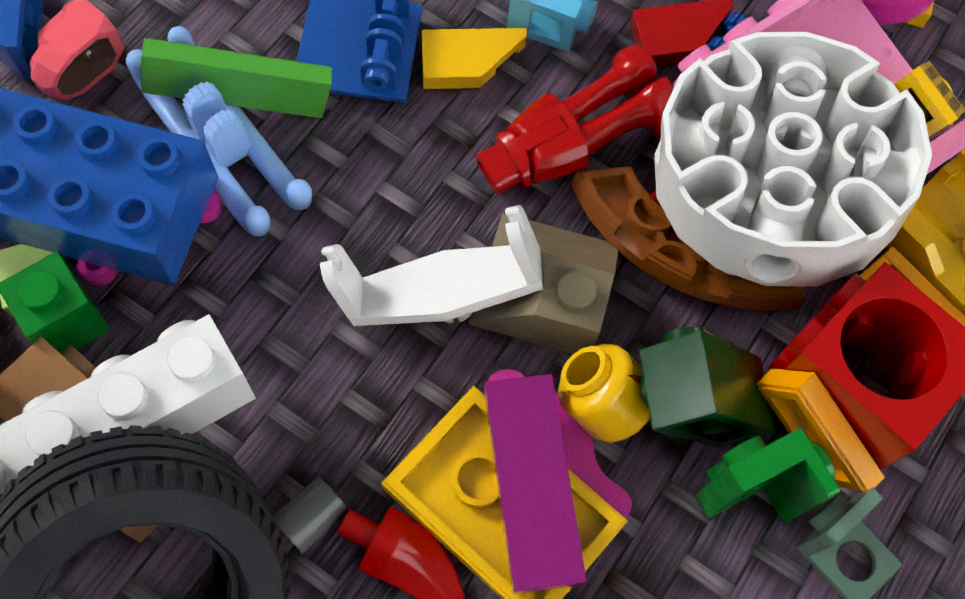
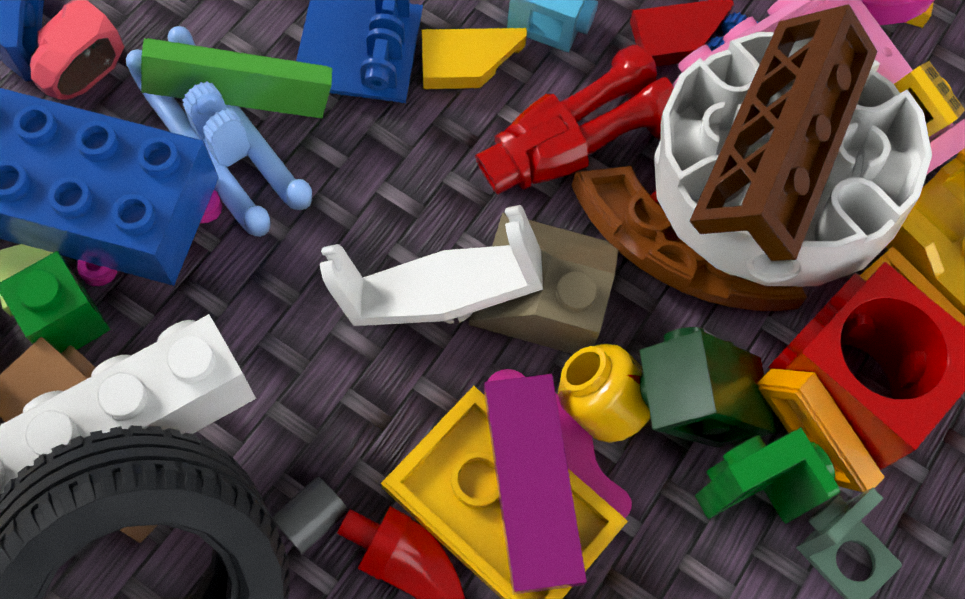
none -> reddish brown fence [689,4,878,261]

